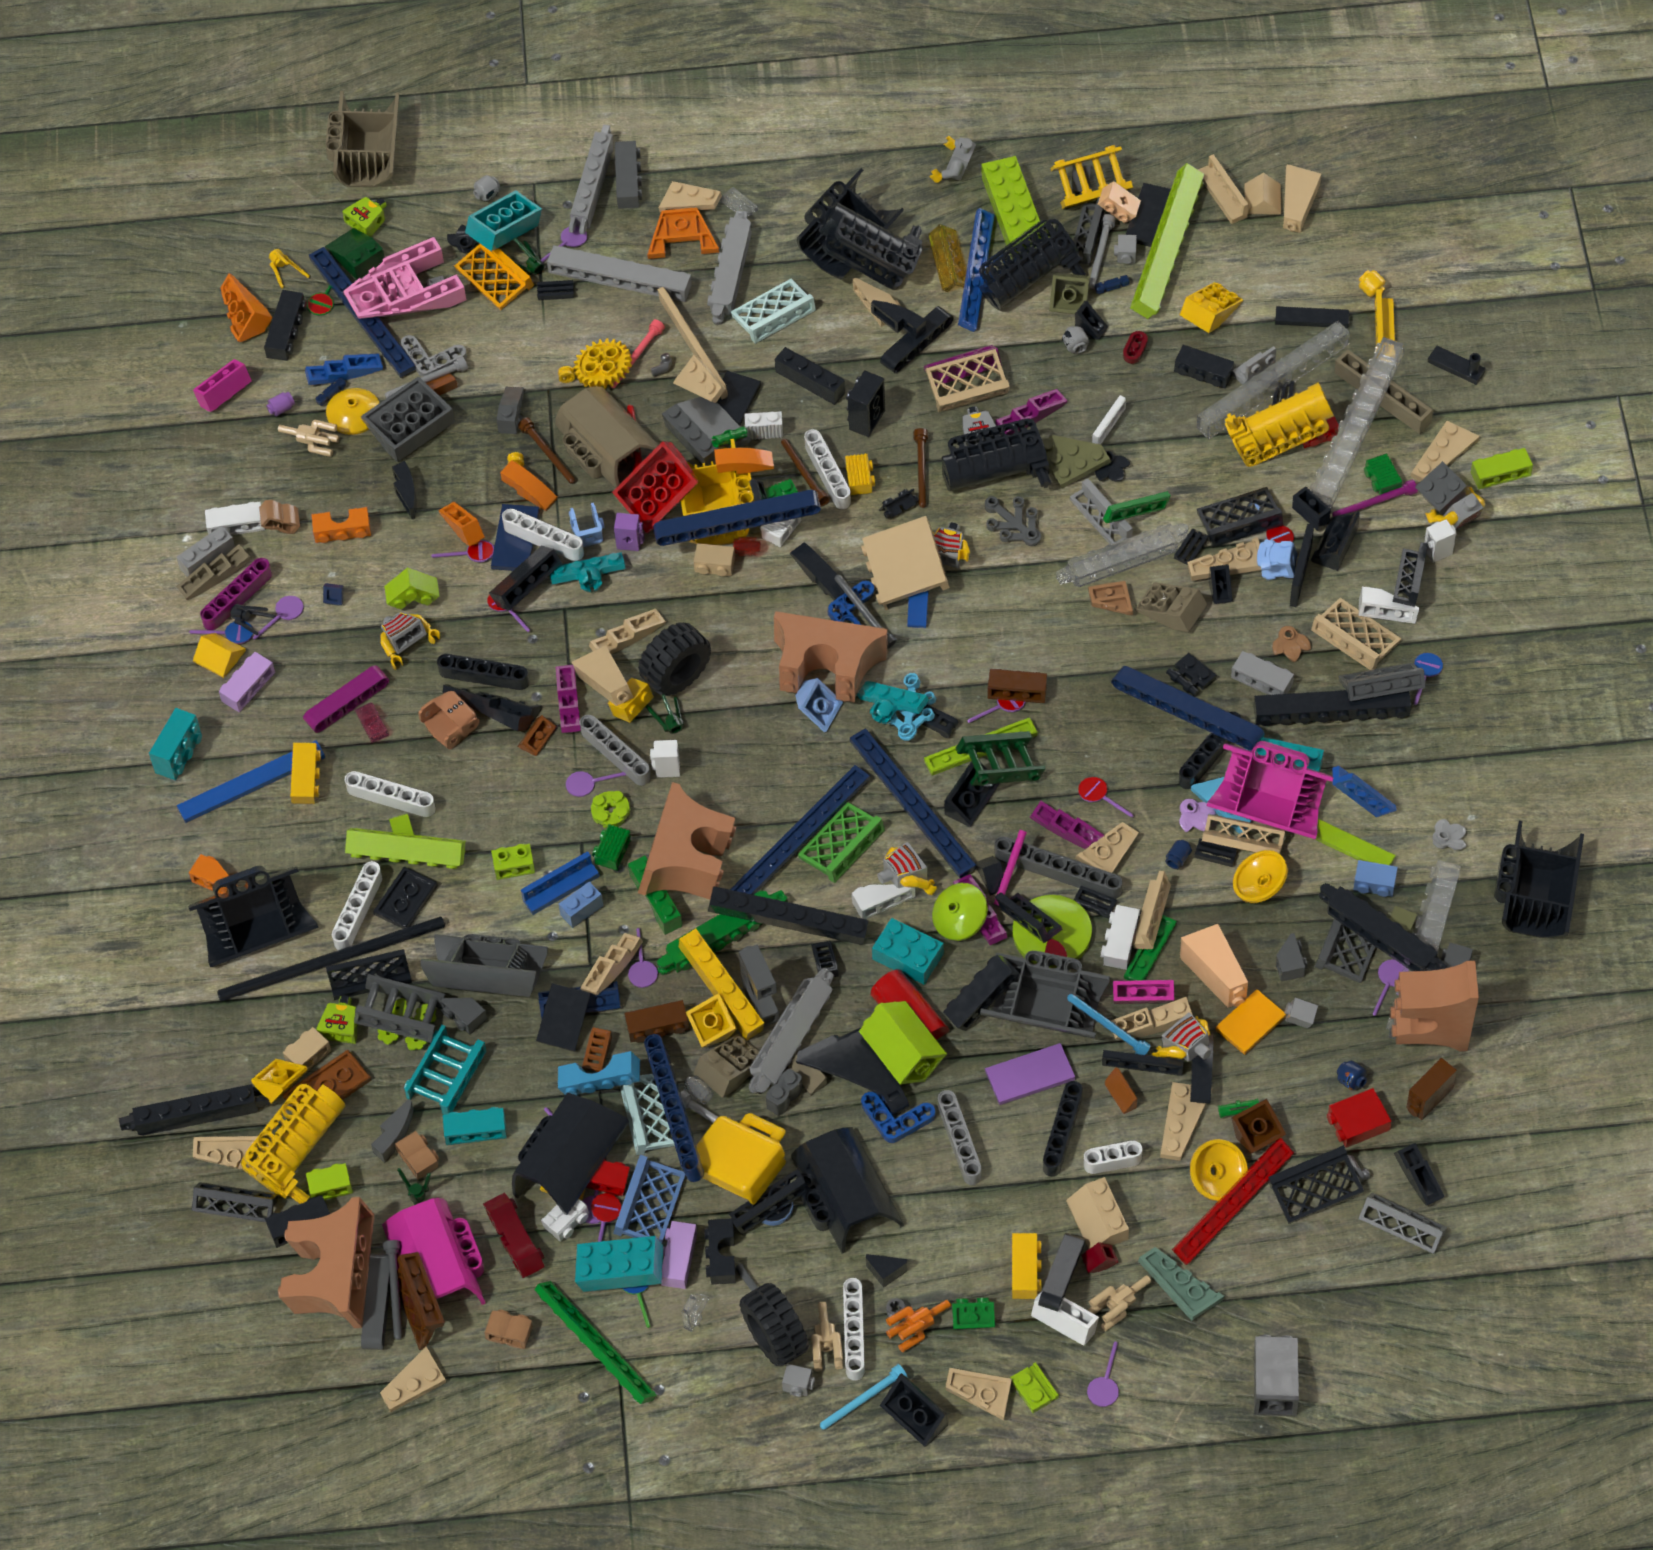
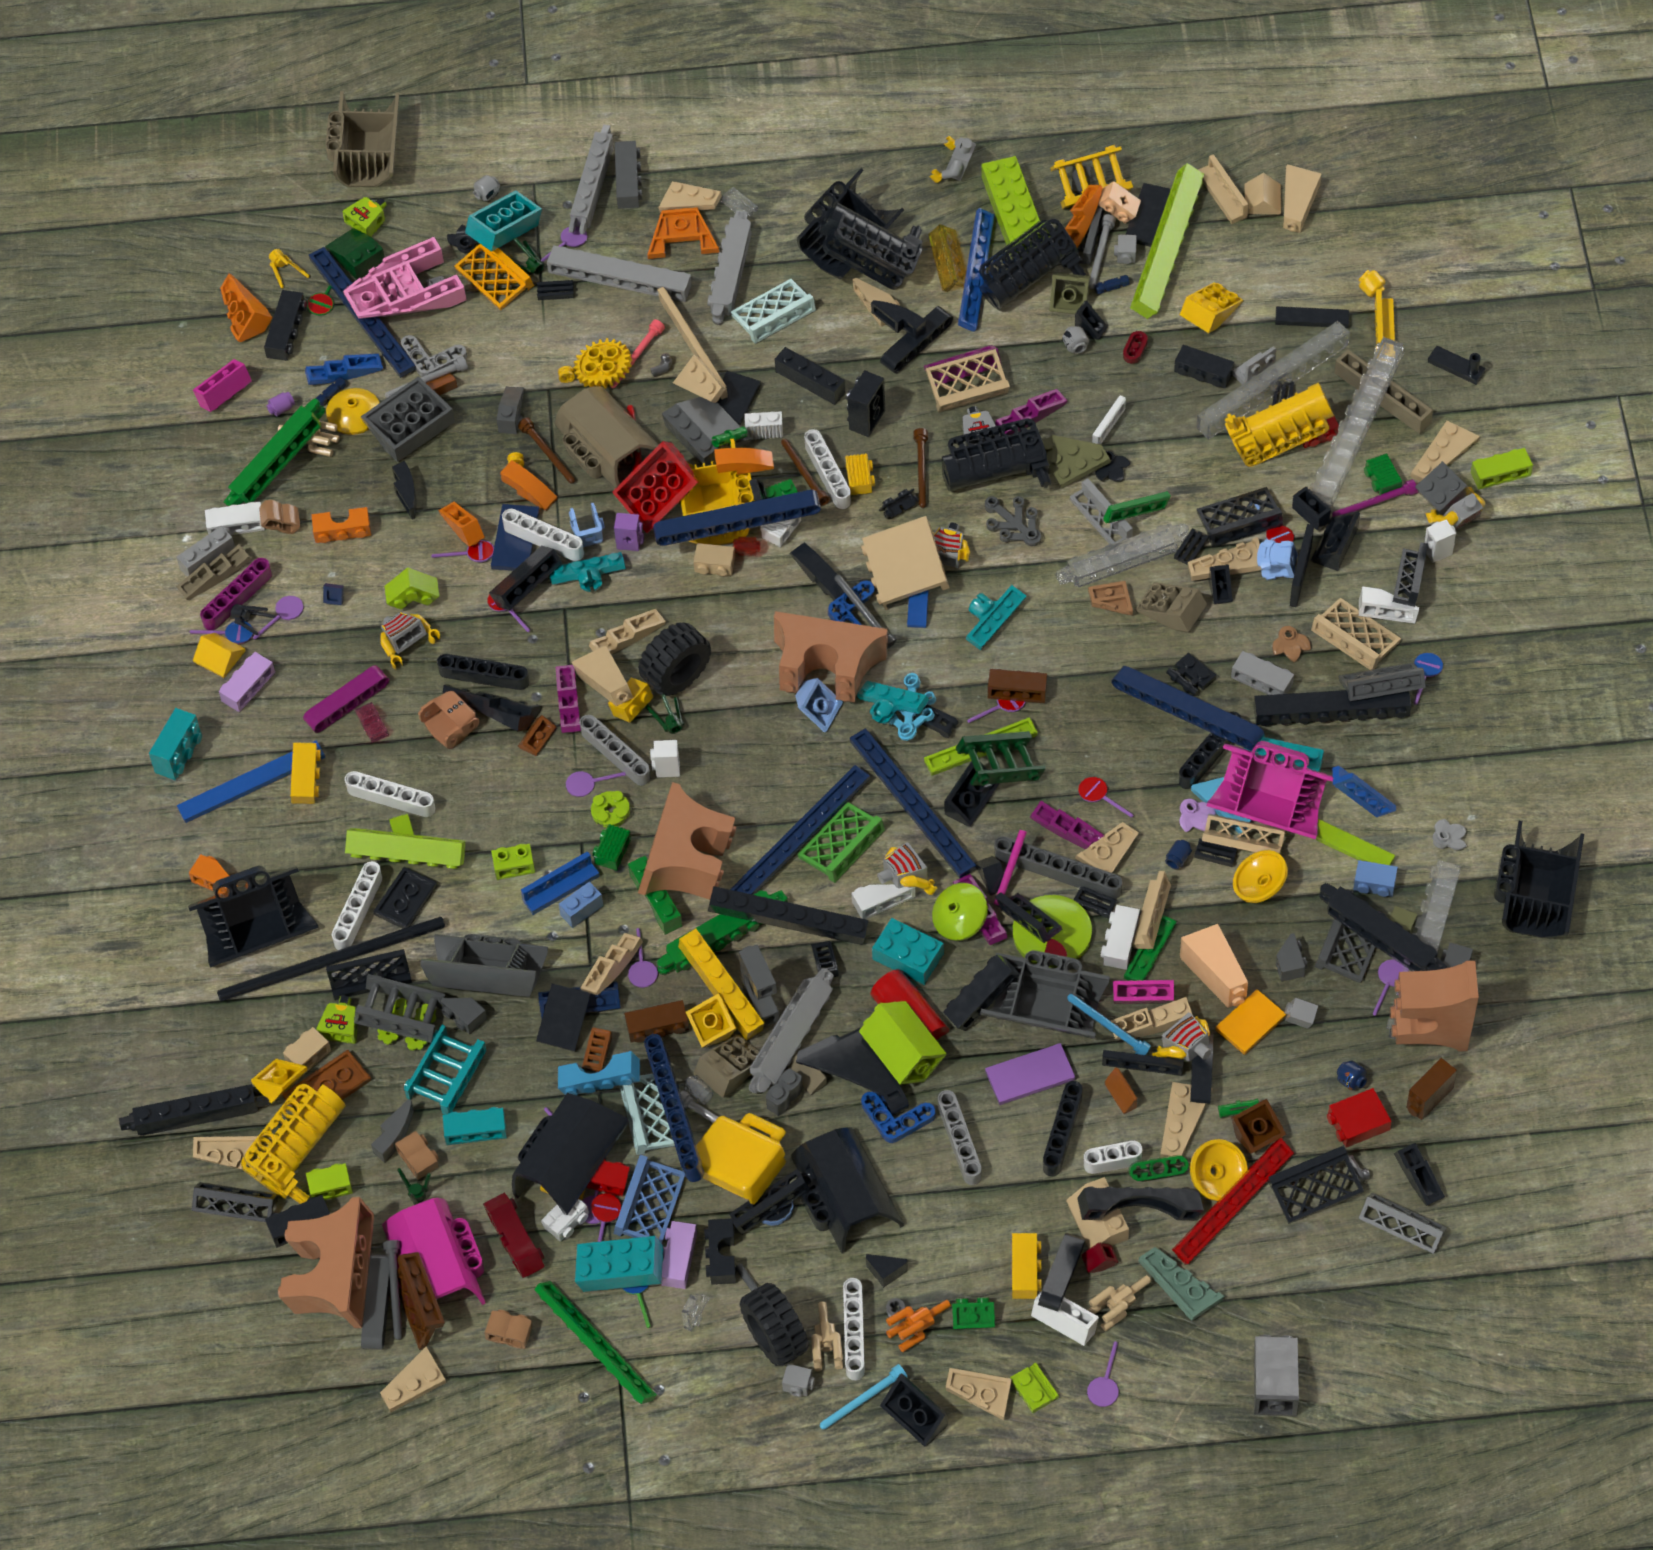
none -> green hinge [224,398,326,507]
none -> teal plate [966,585,1026,650]
none -> orange slope [1065,185,1103,248]
none -> black arch [1077,1186,1203,1221]
none -> green beam [1129,1155,1188,1181]

